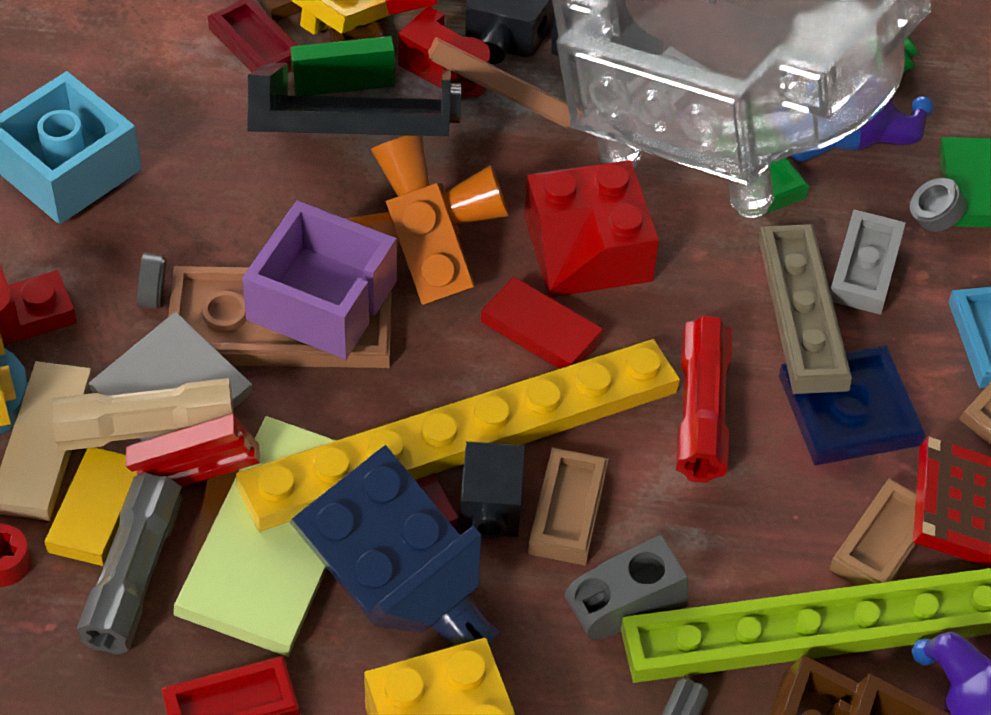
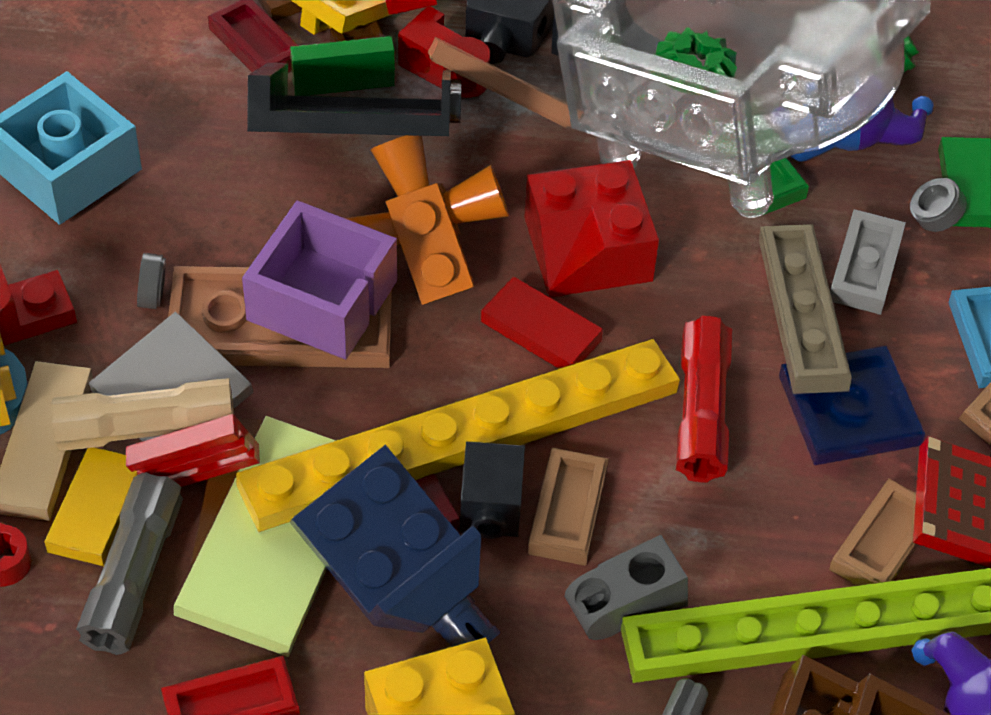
none -> green gear [655,27,737,92]

